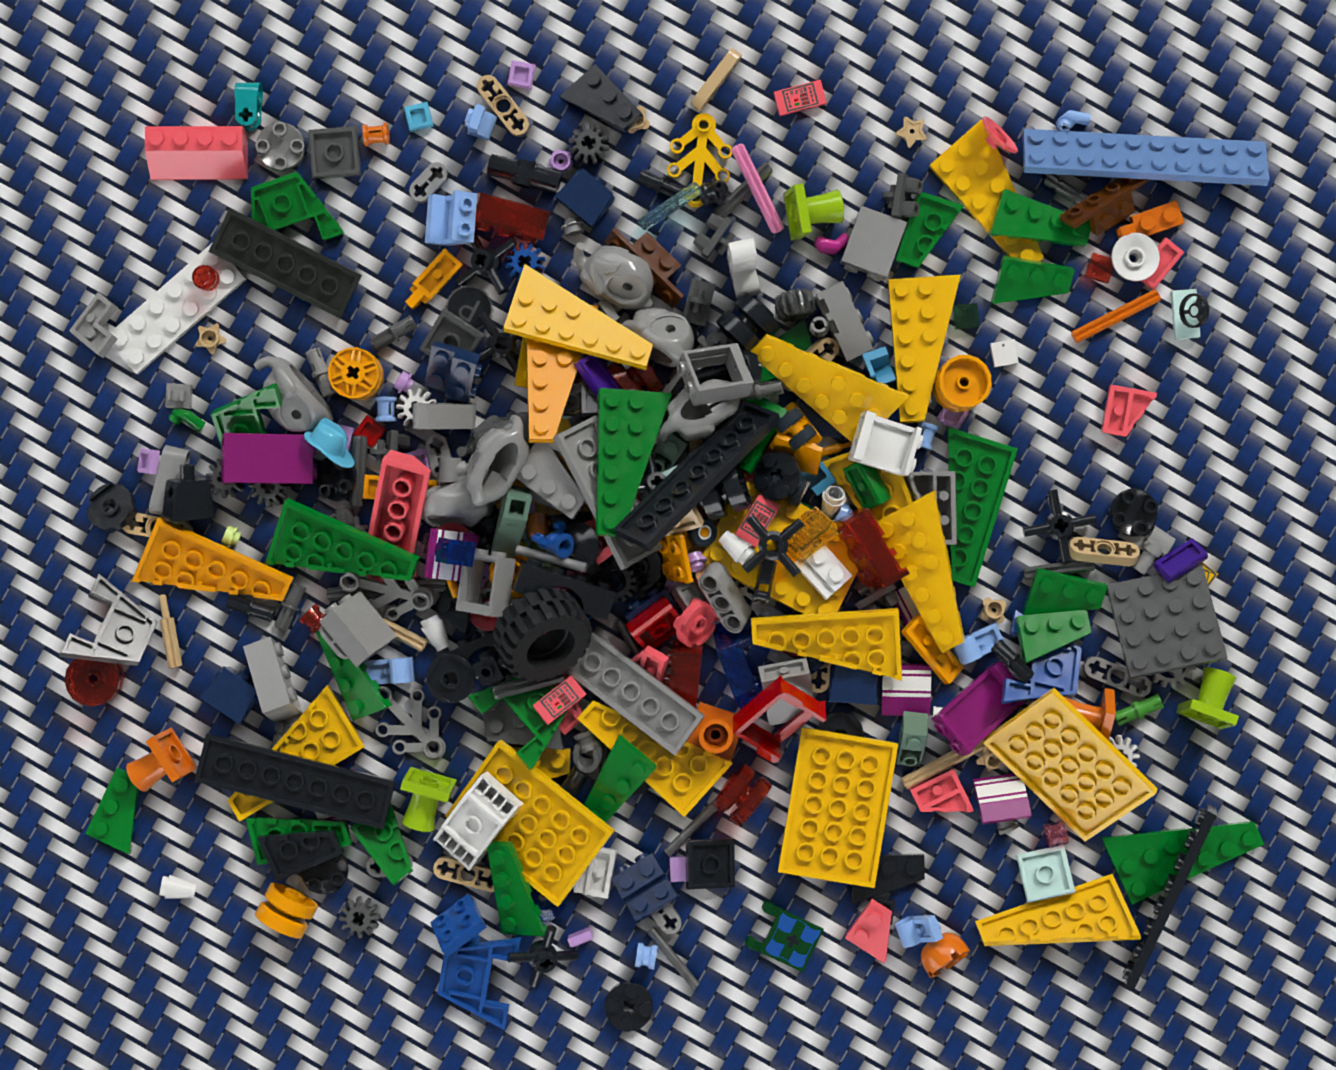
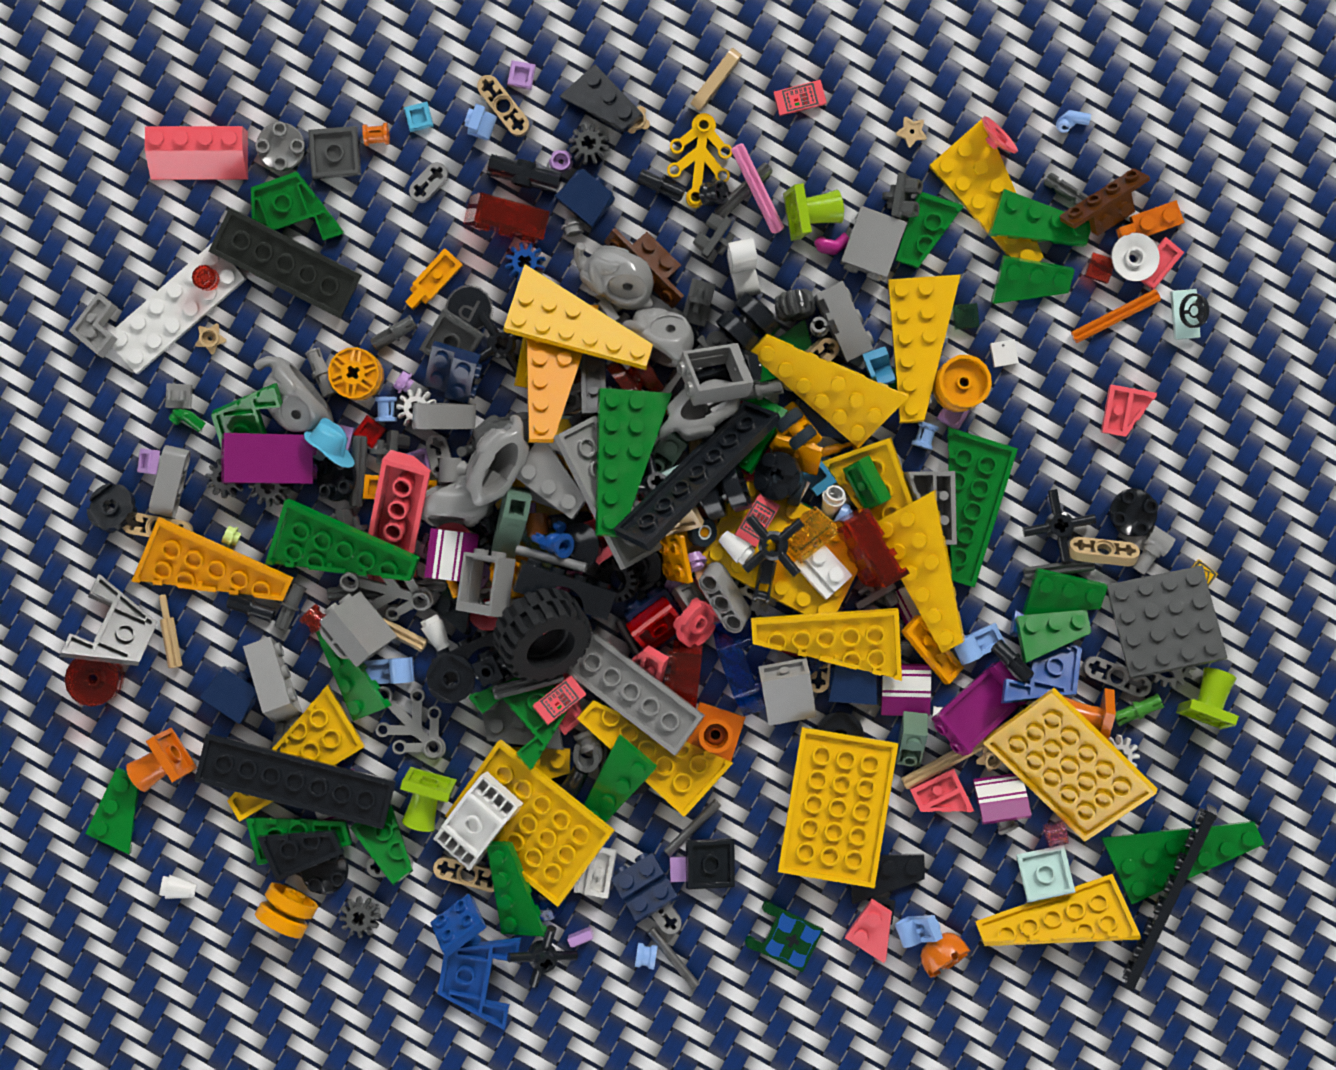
black torso [162,464,215,522] -> none
teal piece [234,83,263,131] -> none
light blue panel [425,190,477,246] -> none
clear blue brick [435,537,476,567] -> none
black bar [456,231,517,295] -> none
dark purple tile [574,355,621,398] -> none
black plate [605,981,653,1032] -> none
clear light blue axle [638,182,702,230] -> none
clear red wheel [713,763,772,826] -> none
red piece [733,675,826,763] -> none
white panel [848,411,923,477] -> none
tan plate [981,598,1007,623] -> none
medium blue plate [1022,129,1270,186] -> none
dark purple tile [1154,538,1208,583] -> none

